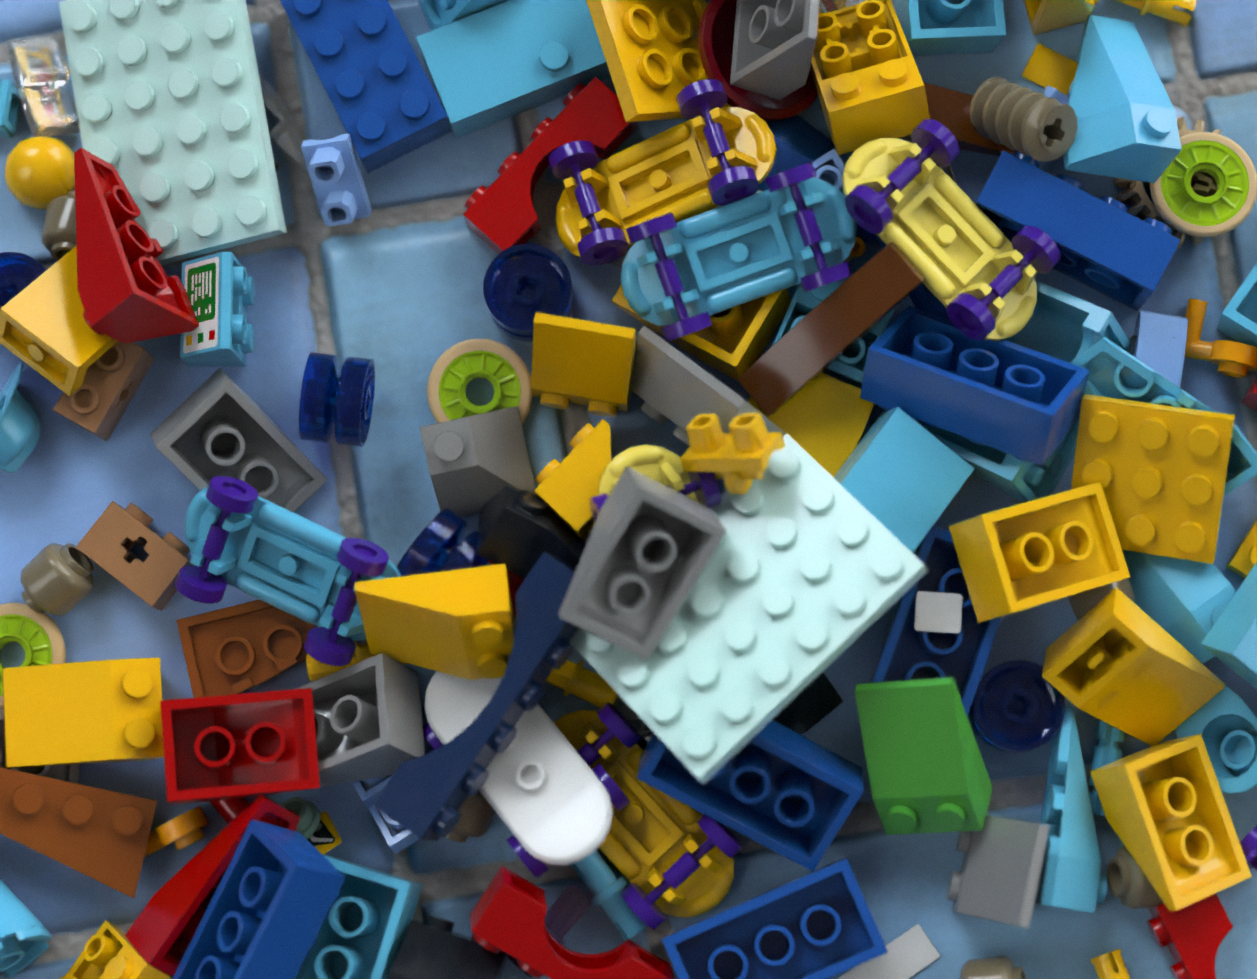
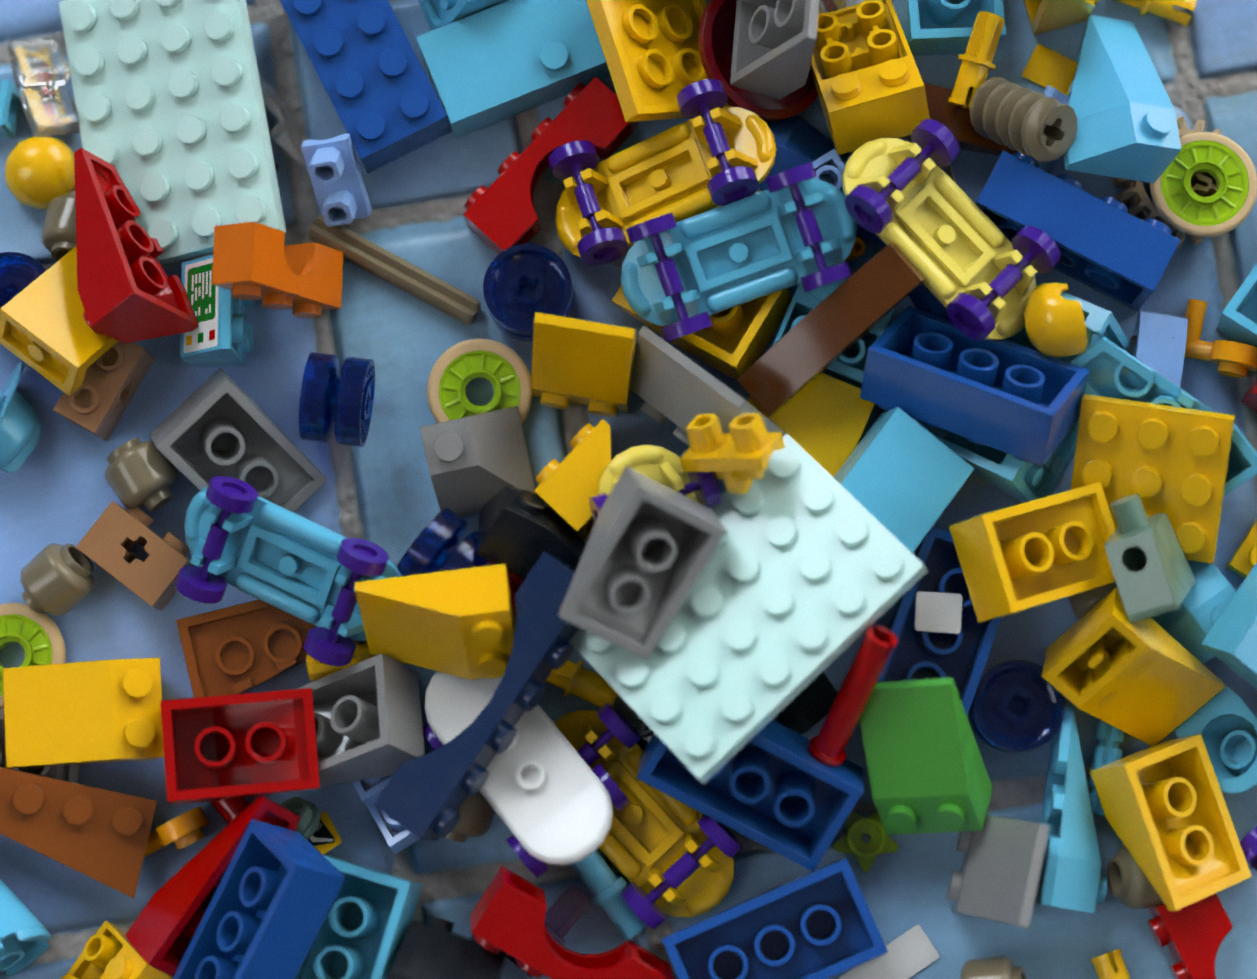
none -> dark tan head [105,438,178,513]
none -> orange arch [212,222,344,318]
none -> dark tan axle [308,215,481,325]
none -> red pin [807,625,898,766]
none -> lime plate [834,811,898,872]
none -> yellow axle [948,11,1005,110]
none -> yellow hair [1024,282,1087,357]
none -> sand green torso [1105,494,1196,623]

